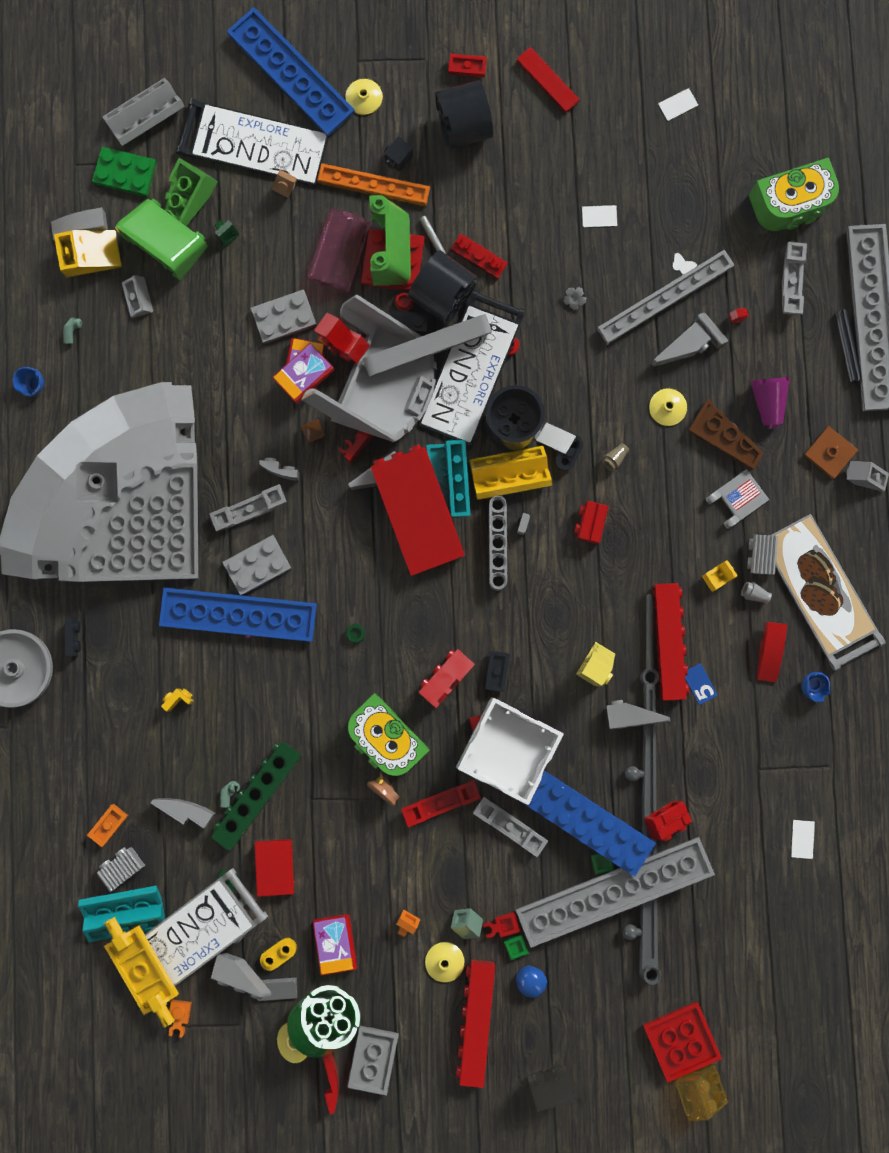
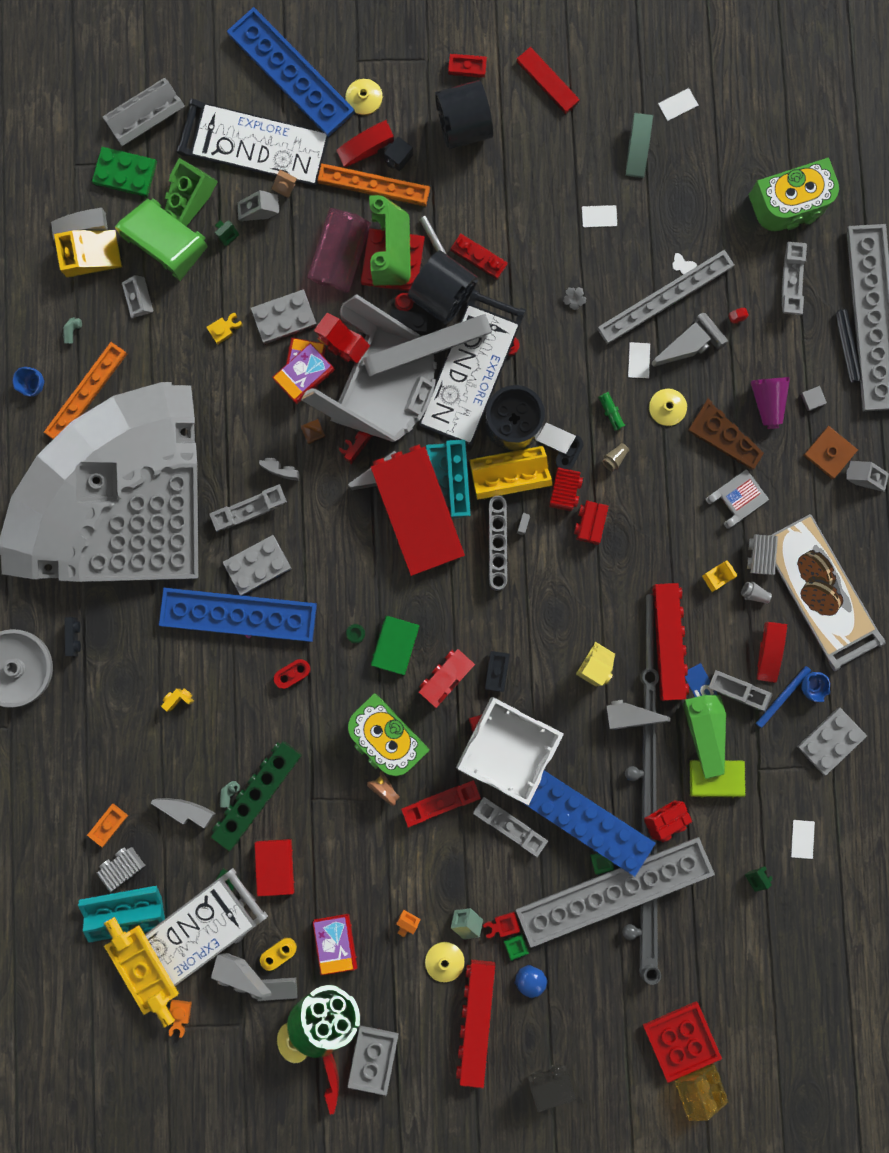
none -> orange tile [43,342,127,439]
none -> yellow plate [206,313,243,344]
none -> light grey slope [237,190,279,221]
none -> red plate [274,659,311,689]
none -> red slope [337,120,394,168]
none -> green piece [371,615,420,675]
none -> red brick [549,468,583,511]
none -> green pin [598,392,626,431]
none -> sand green slope [625,113,653,178]
none -> white sticker [628,342,650,378]
none -> bright green wedge [683,695,726,779]
none -> lime piece [690,760,745,798]
none -> light grey slope [708,670,772,712]
none -> dark green tile [745,867,772,892]
none -> blue bar [755,666,811,728]
none -> light grey plate [797,707,867,776]
none -> light grey tile [801,386,827,411]

